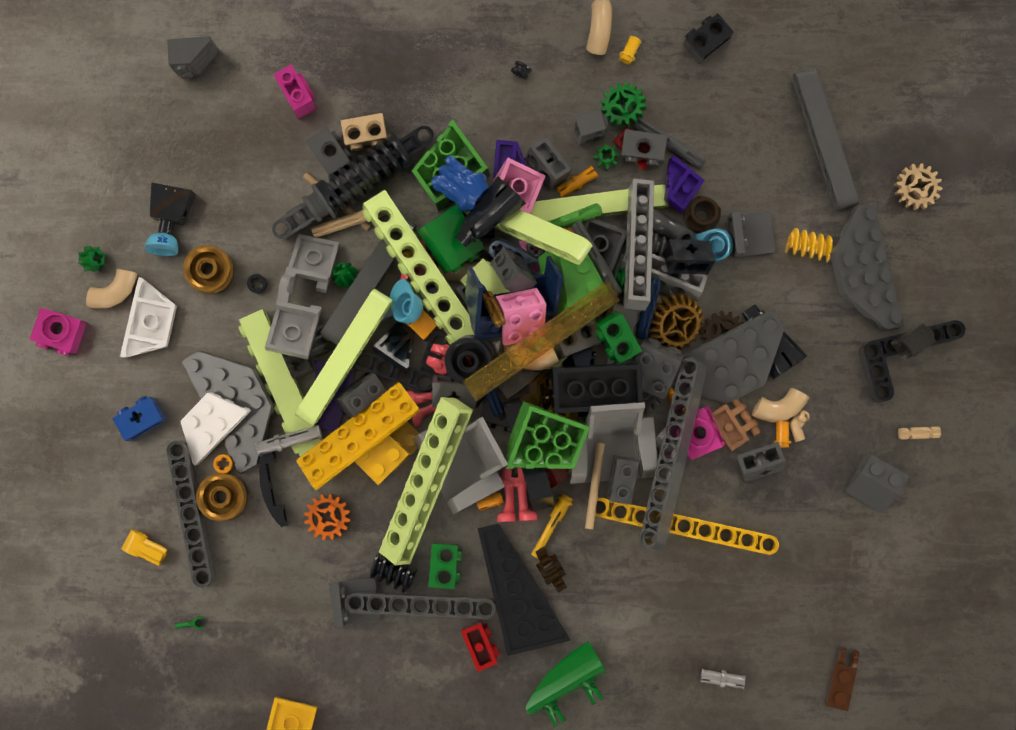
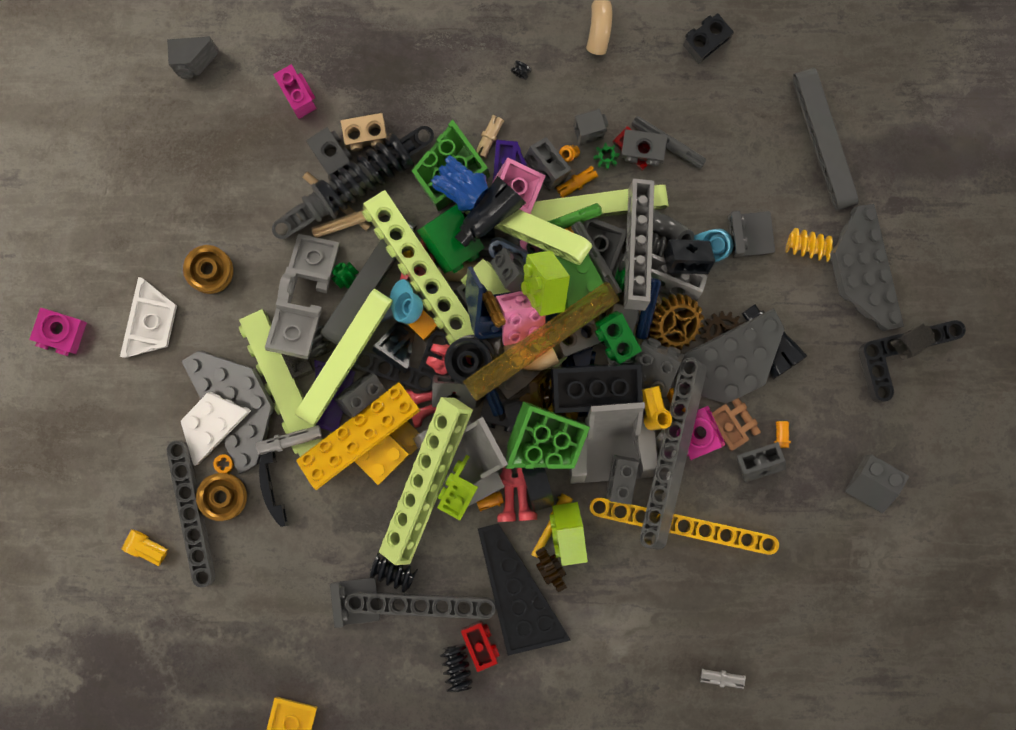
green gear [78,245,105,272] -> none
tan cylinder [86,269,138,309] -> none
blue brick [112,396,167,441] -> none
medium azure cap [145,233,178,256] -> none
black torso [150,182,196,235] -> none
green hand [175,616,205,630] -> none
black bush [247,274,267,293] -> none
orange gear [304,494,351,540] -> none
green brick [428,543,462,589] -> none
green piece [526,641,607,728] -> none
clear red plate [545,468,569,489] -> none
tan bar [585,443,605,530] -> none
green gear [601,82,647,128] -> none
yellow pin [619,36,641,65] -> none
dark purple wing [664,155,705,213] -> none
dark brown piece [683,196,721,234] -> none
tan cylinder [752,388,809,423] -> none
tan arm [789,410,810,442] -> none
reddish brown hinge [825,647,860,711] -> none
tan gear [894,163,943,210] -> none
tan axle [898,426,941,440] -> none
none -> lime bracket [437,455,478,520]
none -> black piece [440,644,473,693]
none -> tan pin [476,115,504,159]
none -> lime brick [521,250,570,316]
none -> lime brick [549,502,588,566]
none -> light orange pin [559,145,580,162]
none -> yellow piece [642,386,672,430]

